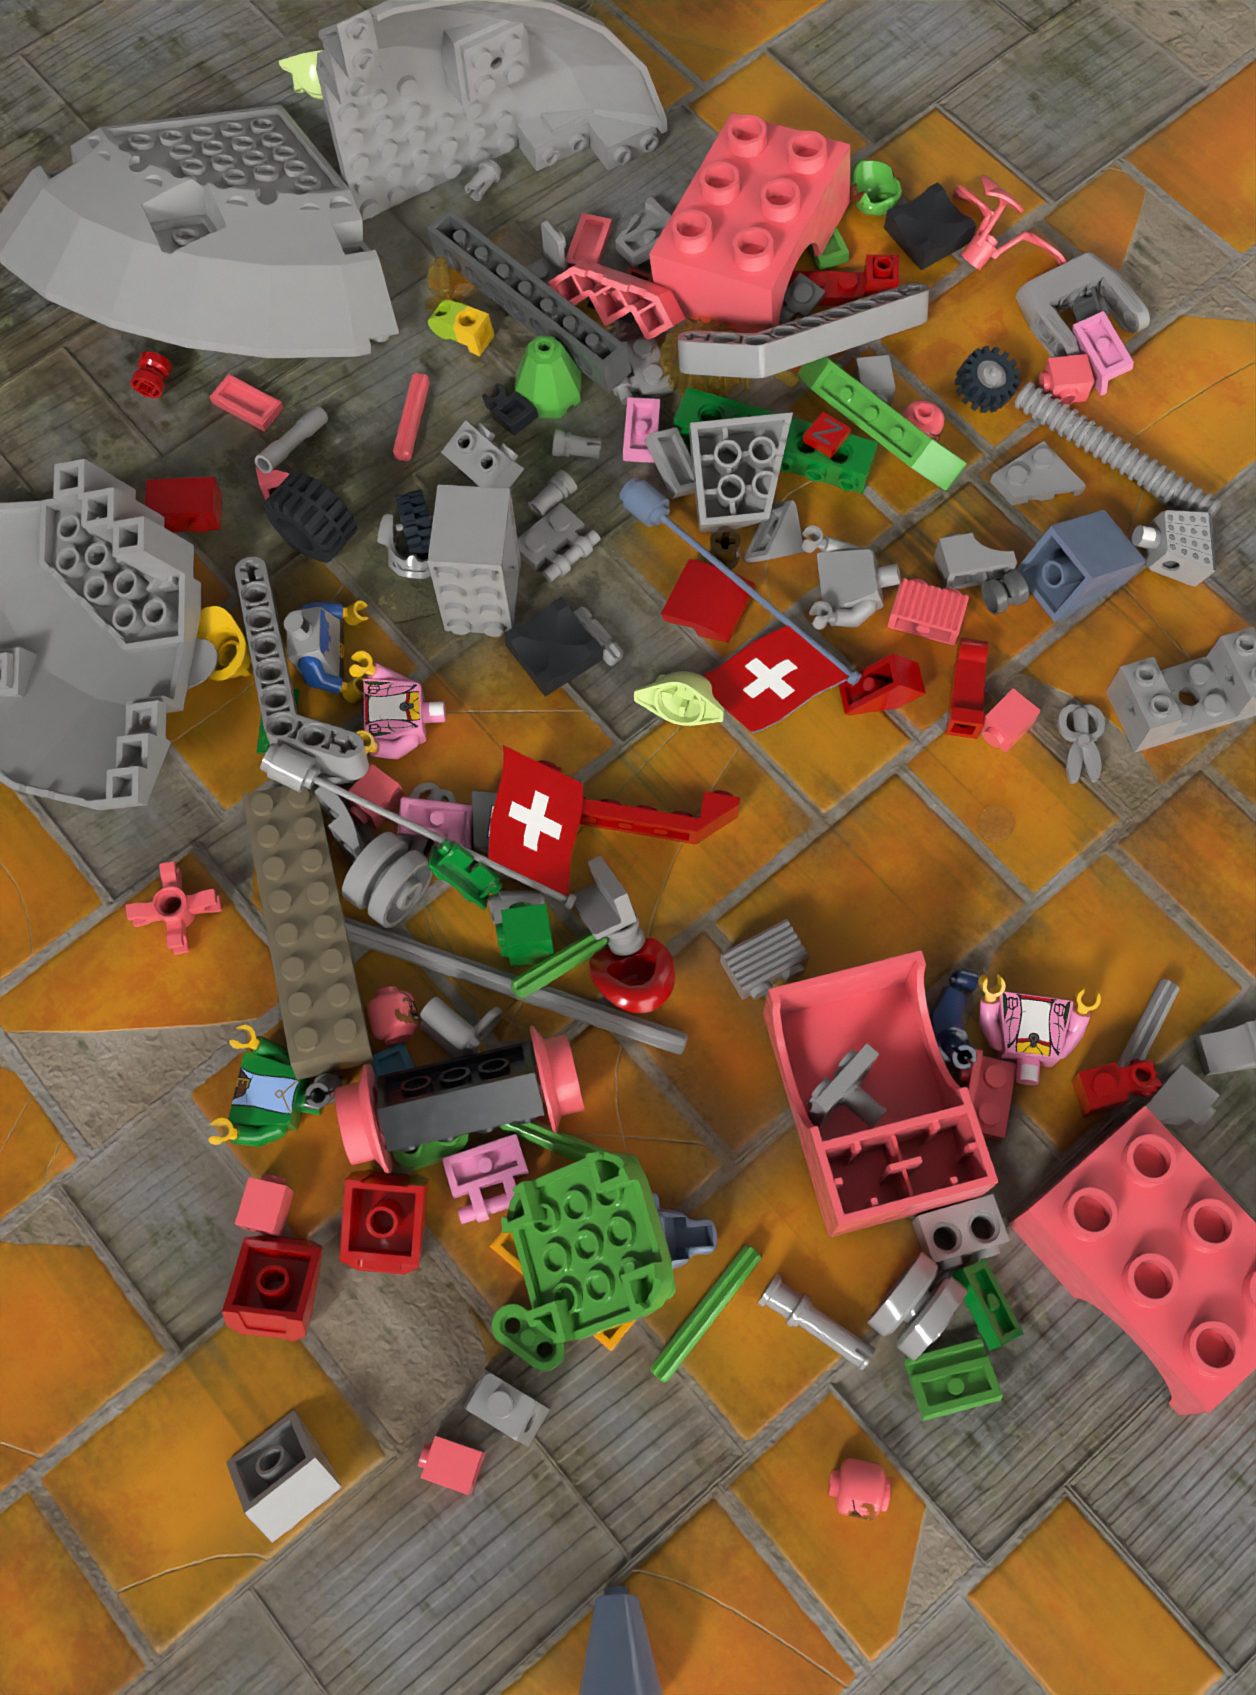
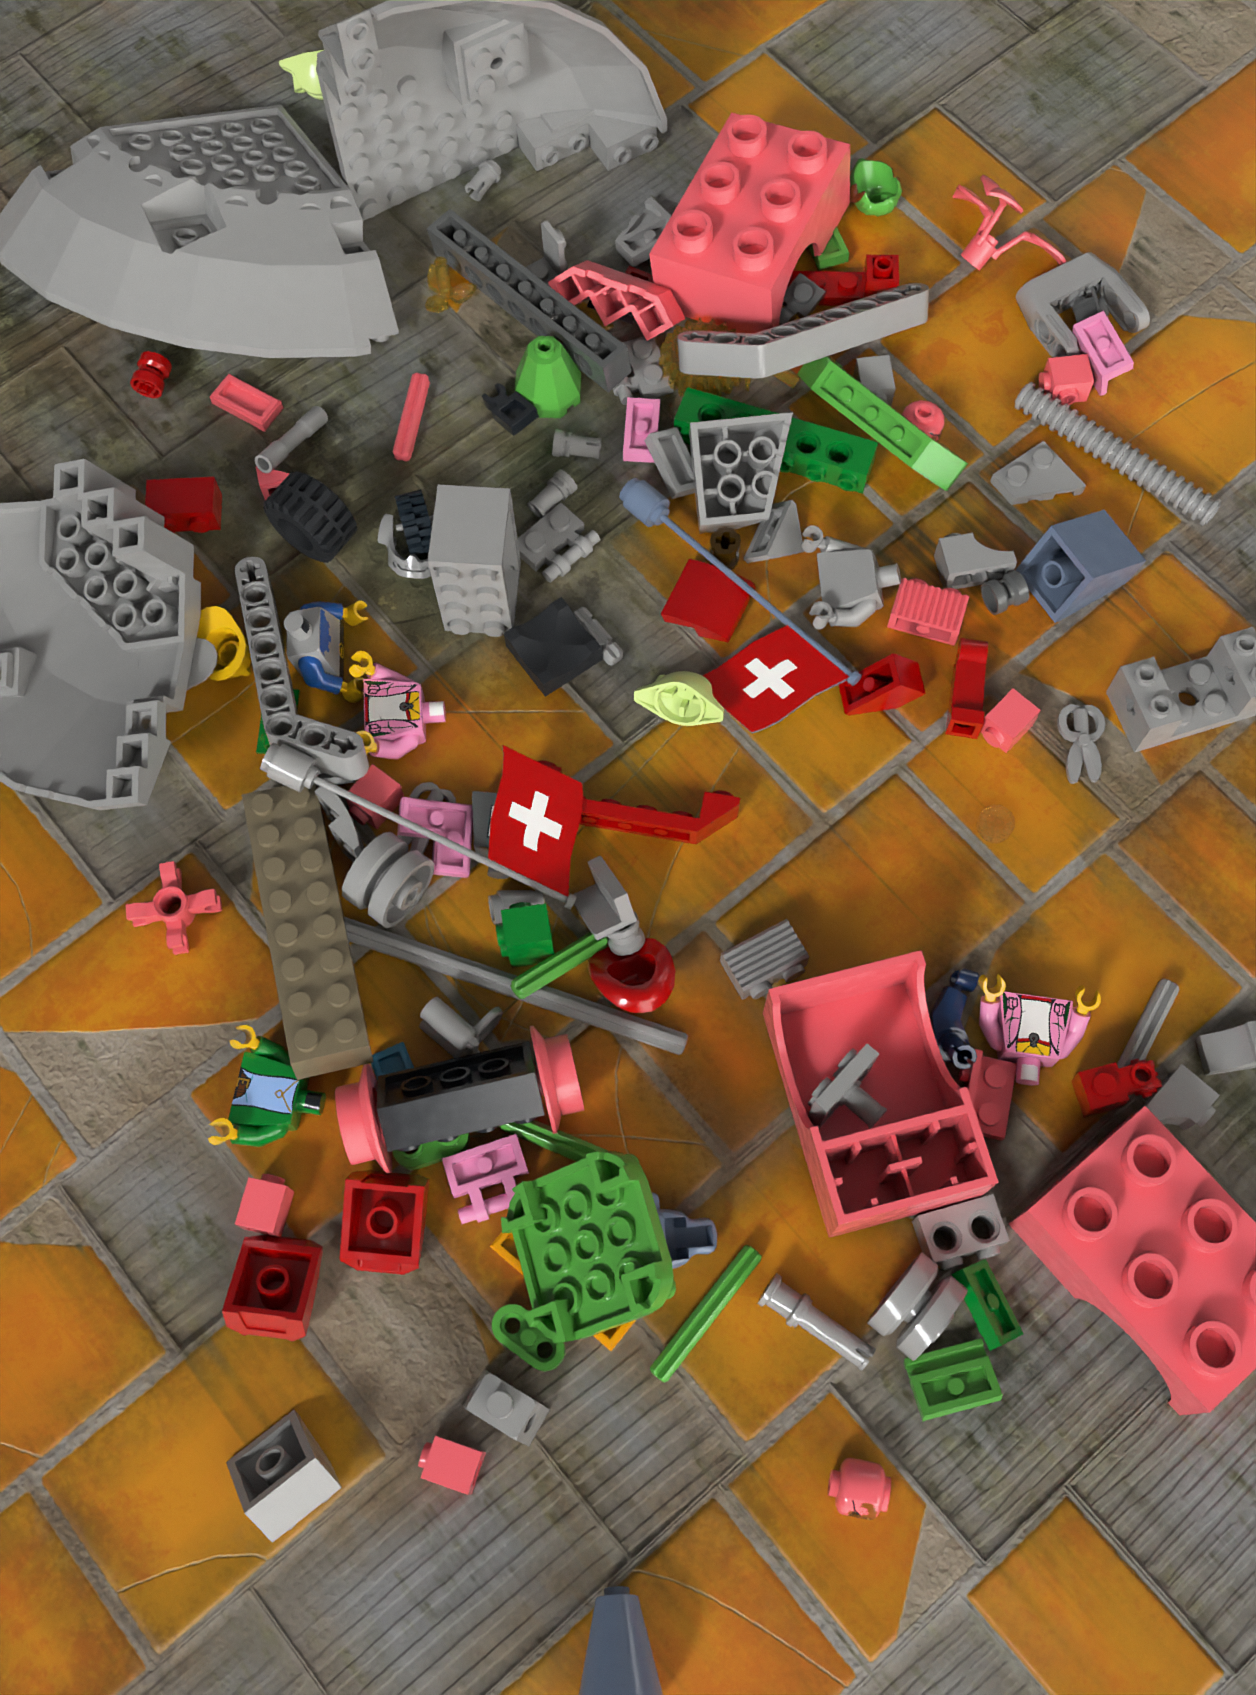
dark grey axle [305,1070,348,1108] -> none
coral head [366,986,420,1045] -> none
green hinge [427,839,503,910] -> none
yellow leg [428,299,495,356] -> none
light grey brick [441,420,524,488] -> none
coral tile [566,213,612,270] -> none
red tile [803,412,851,458] -> none
black brick [884,182,977,271] -> none
black wheel [955,346,1021,413] -> none
light grey torso [1132,510,1216,587] -> none

